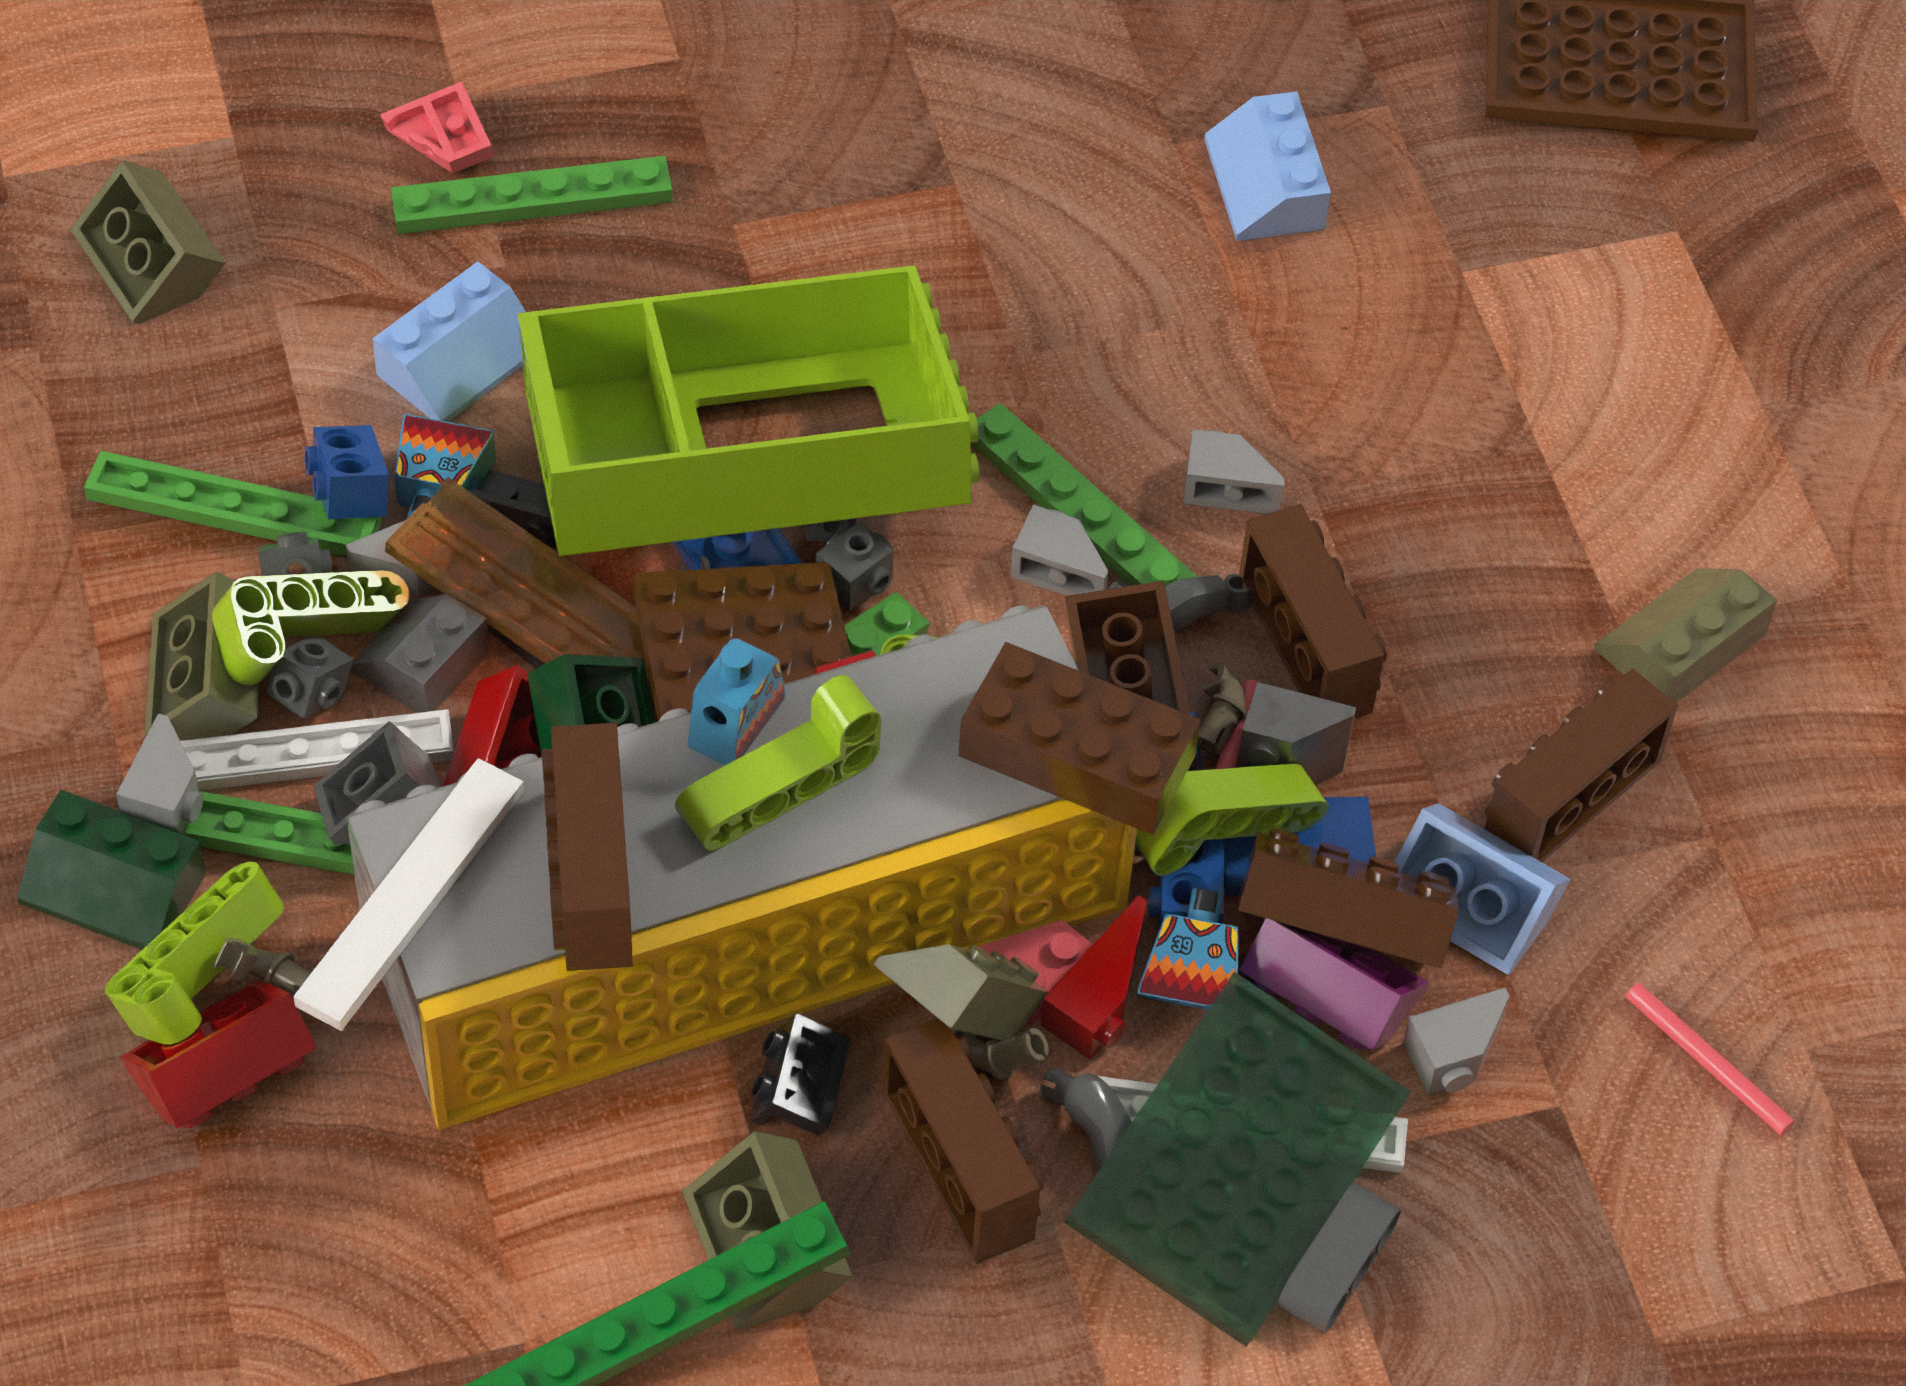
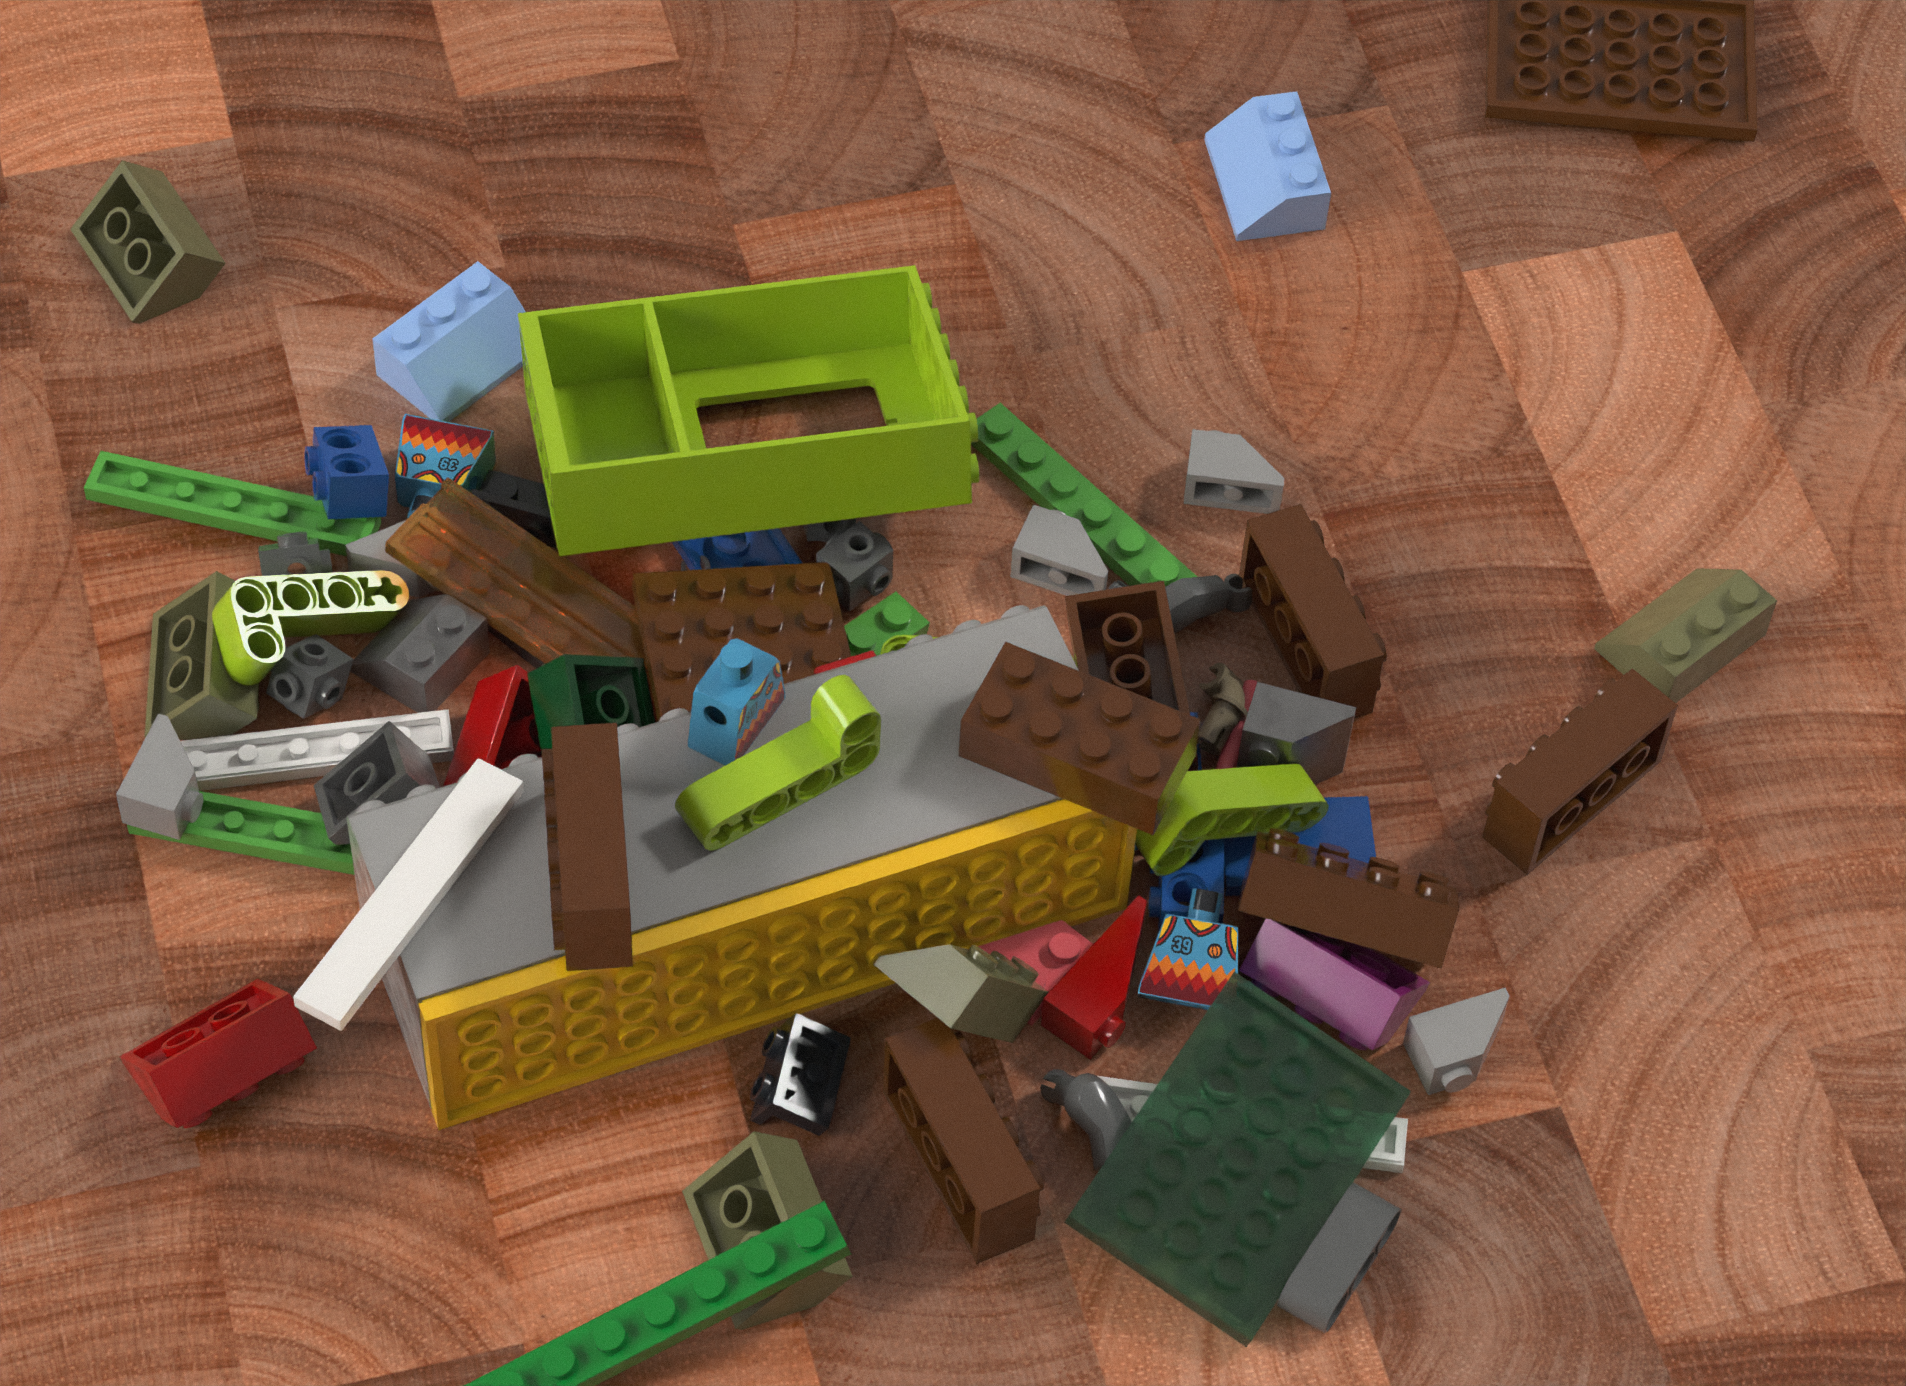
dark green slope [17,790,206,950] -> none
lime beam [105,862,284,1045] -> none
dark tan piece [214,937,311,999] -> none
coral wing [380,81,495,174] -> none
bright green plate [391,156,673,234] -> none
dark tan piece [952,1028,1049,1080] -> none
light blue slope [1394,803,1571,975] -> none
coral bar [1626,982,1795,1136] -> none

